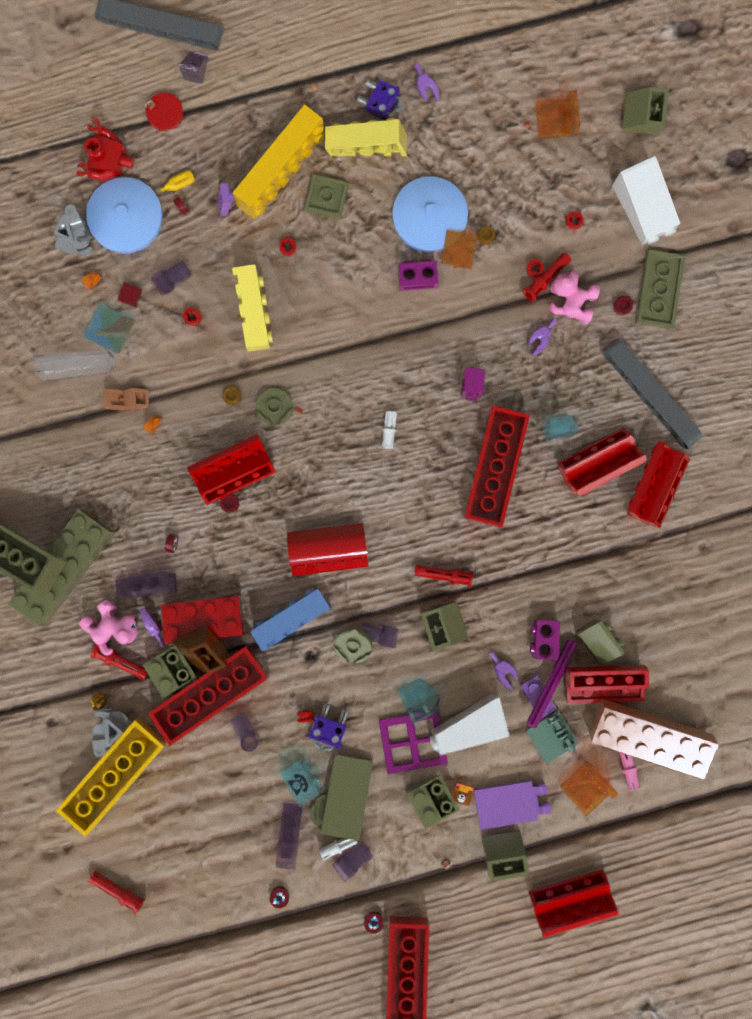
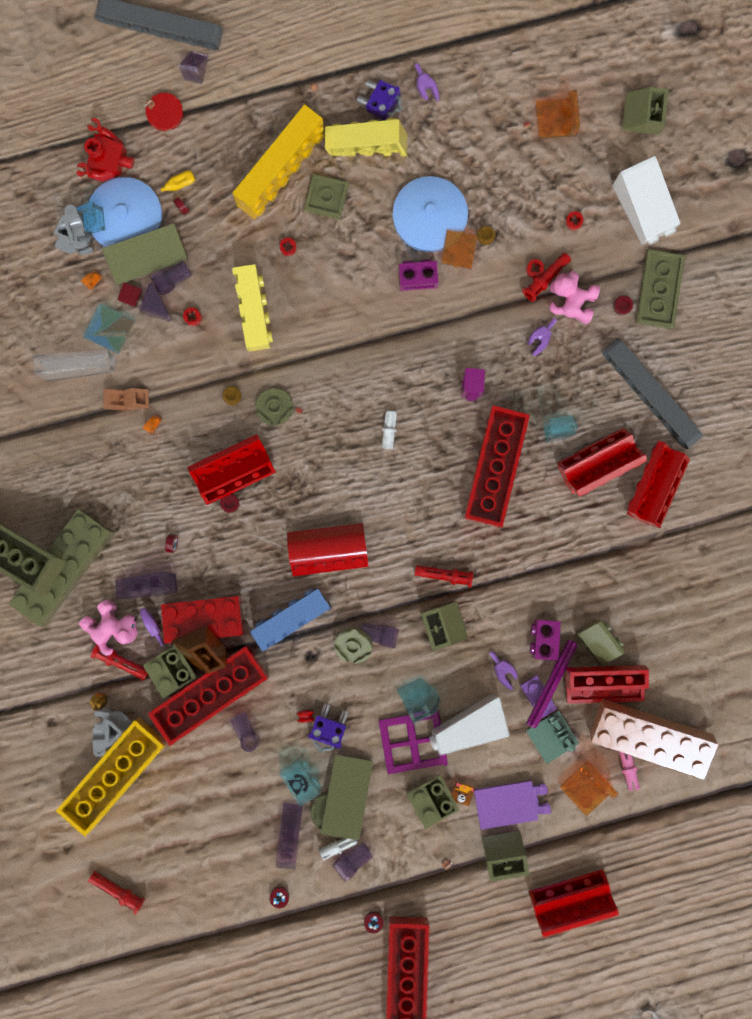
medium lavender plate [218,183,233,216] -> none
none -> clear light blue bracket [77,202,105,234]
none -> olive tile [102,223,188,285]
none -> clear purple slope [140,282,172,322]

